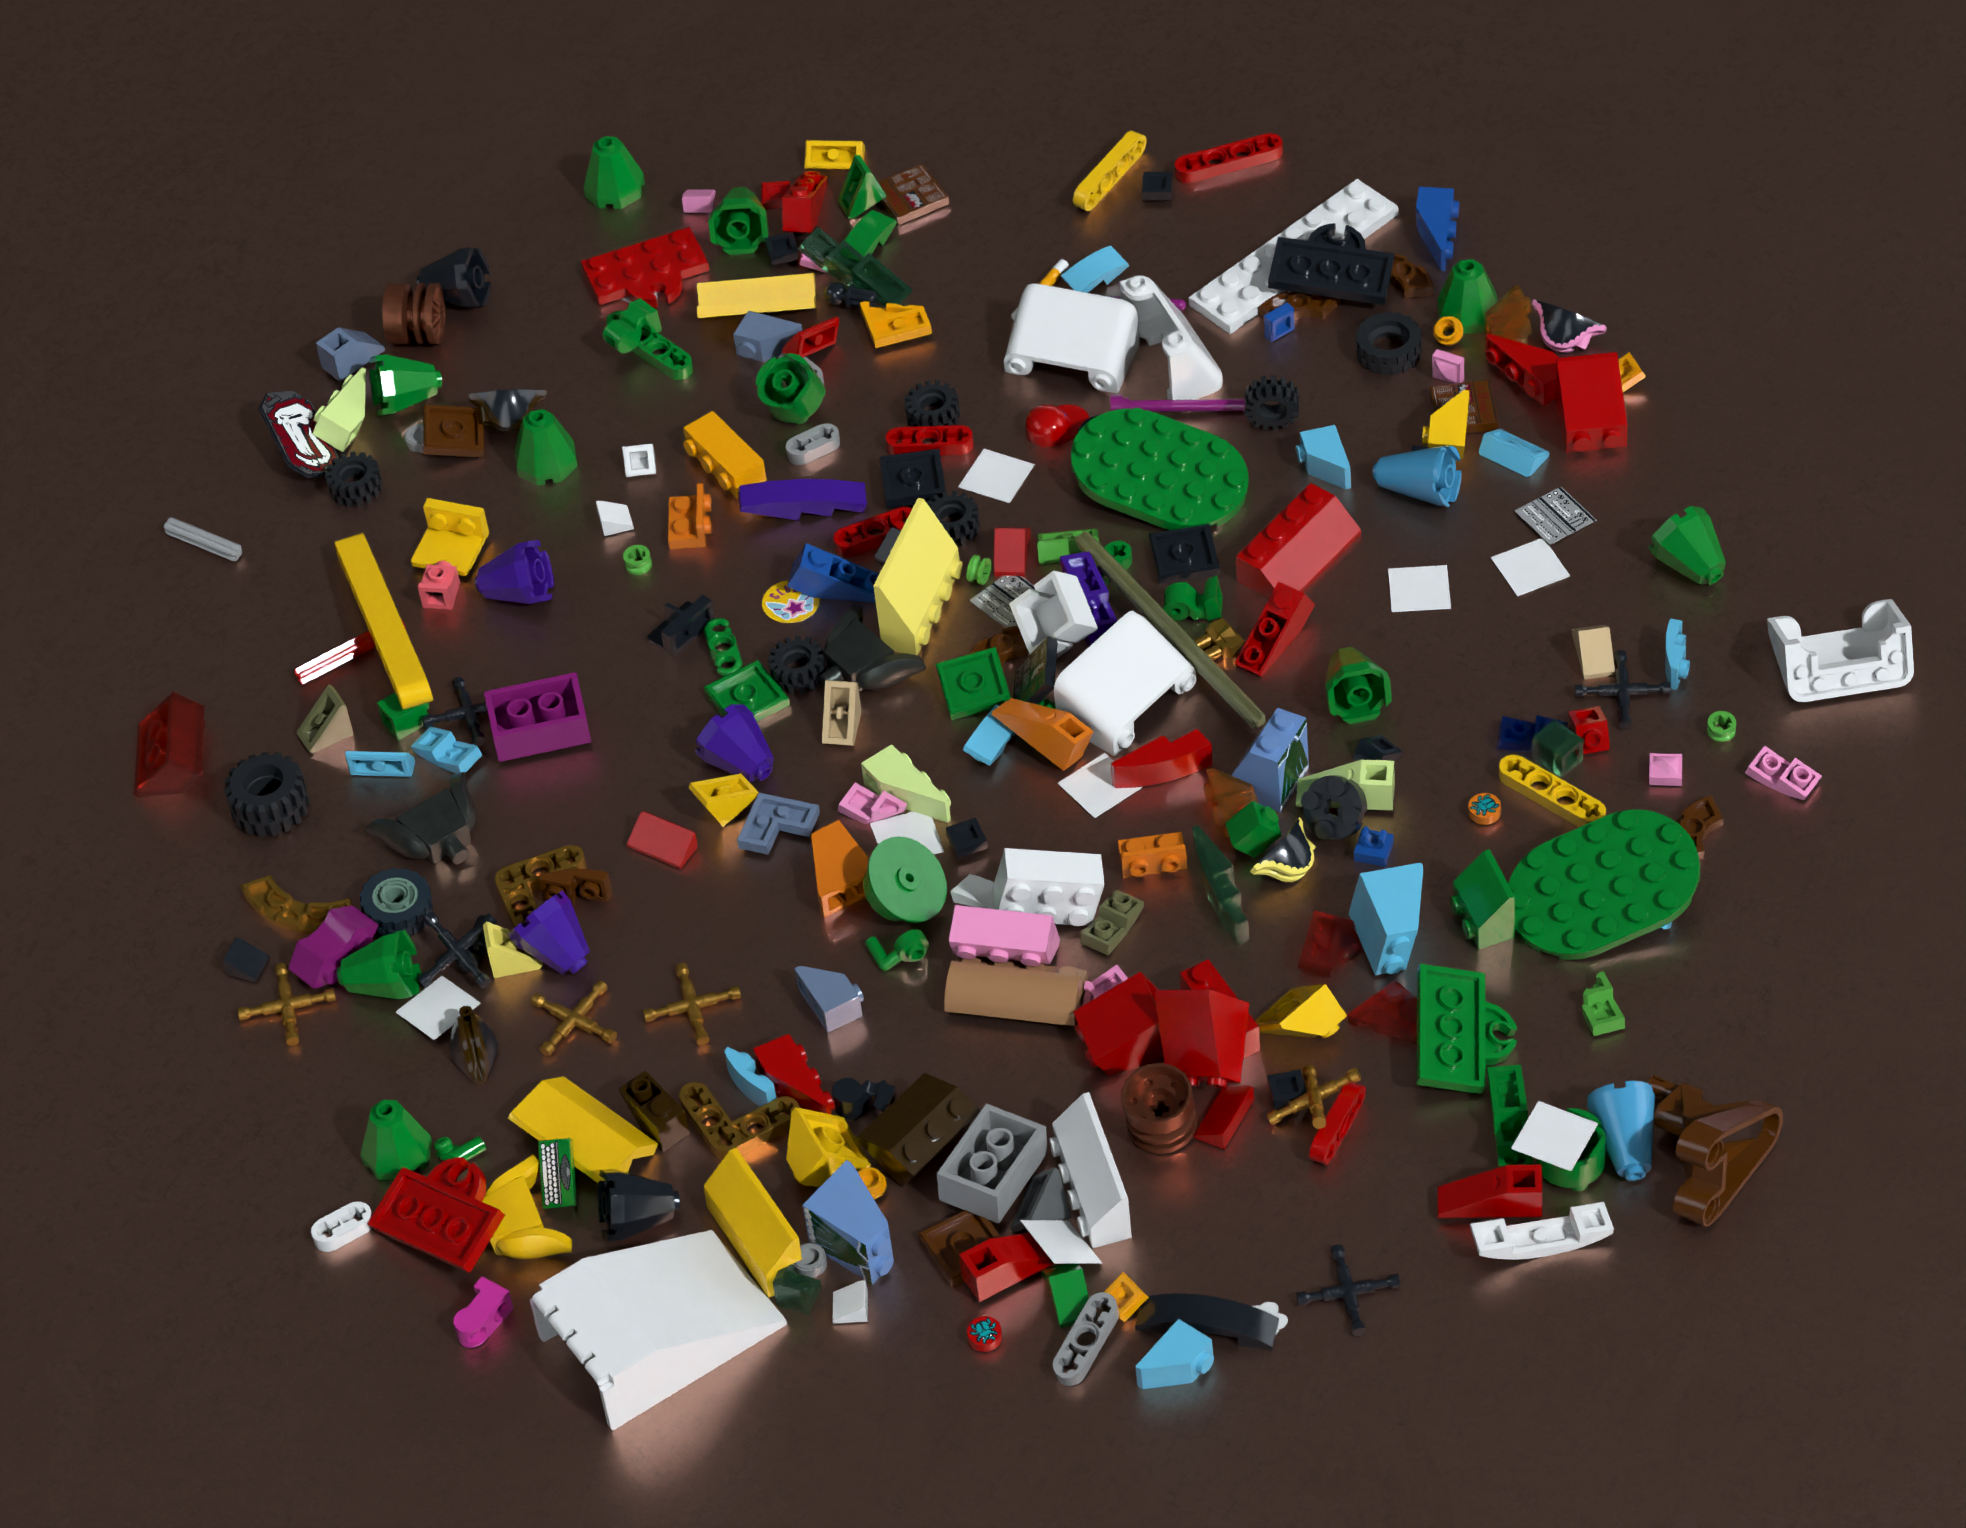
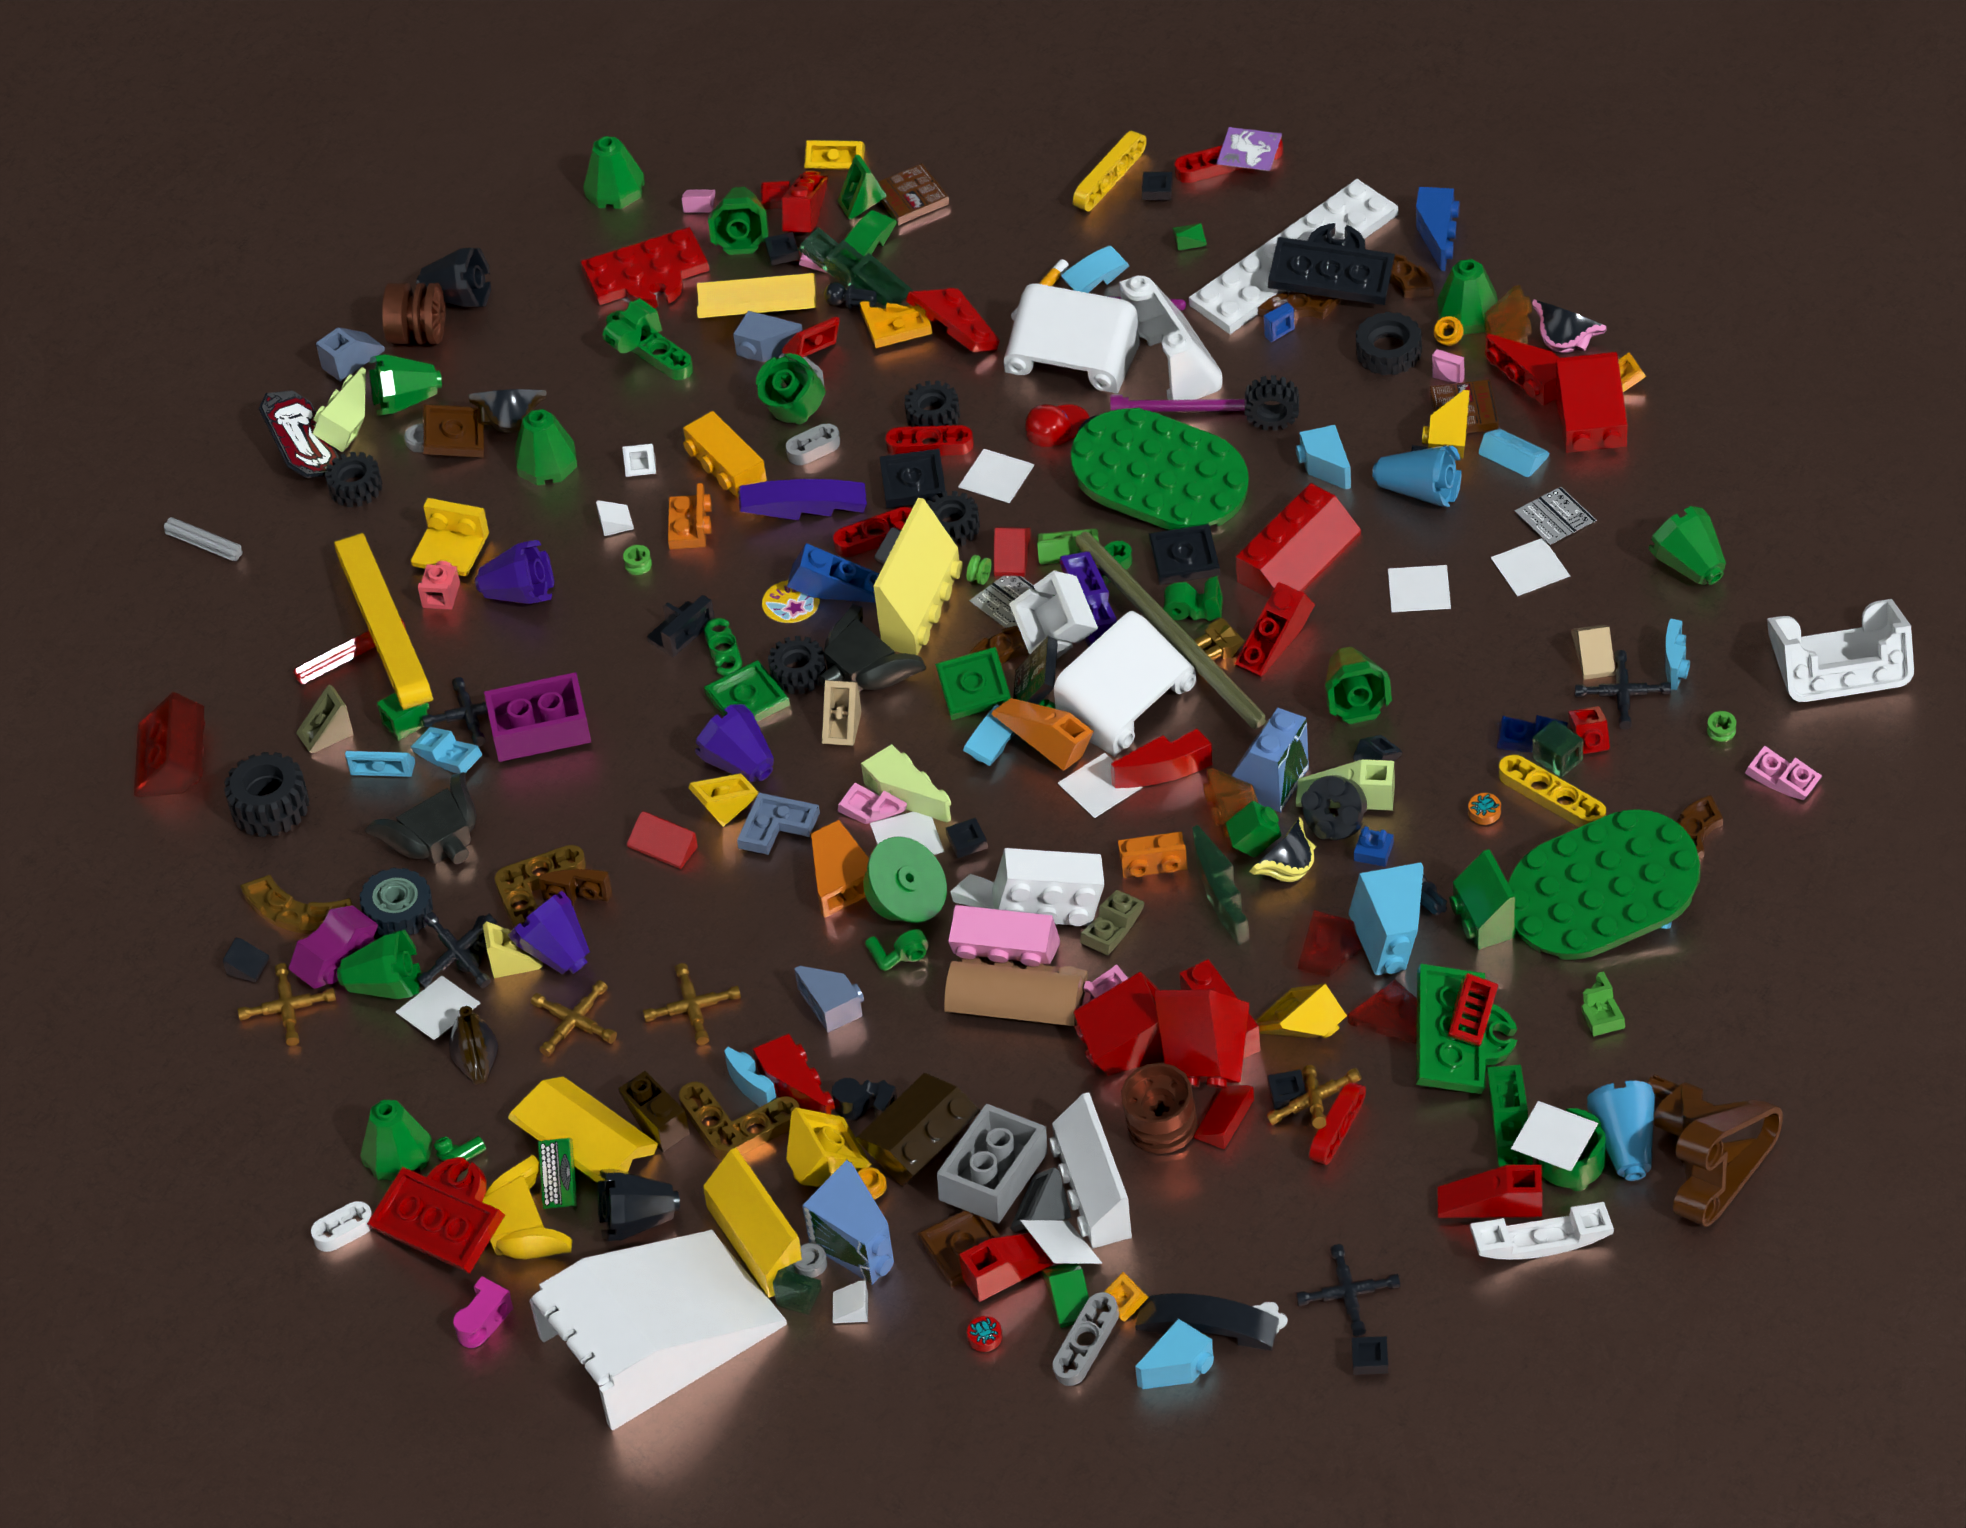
bright pink tile [1649,753,1682,786] -> none
none -> red wing [906,288,1000,352]
none -> green slope [1173,223,1207,251]
none -> medium lavender sticker [1217,127,1282,171]
none -> black plate [1352,1336,1389,1375]
none -> black axle [1420,874,1447,916]
none -> red slope [1448,973,1499,1047]

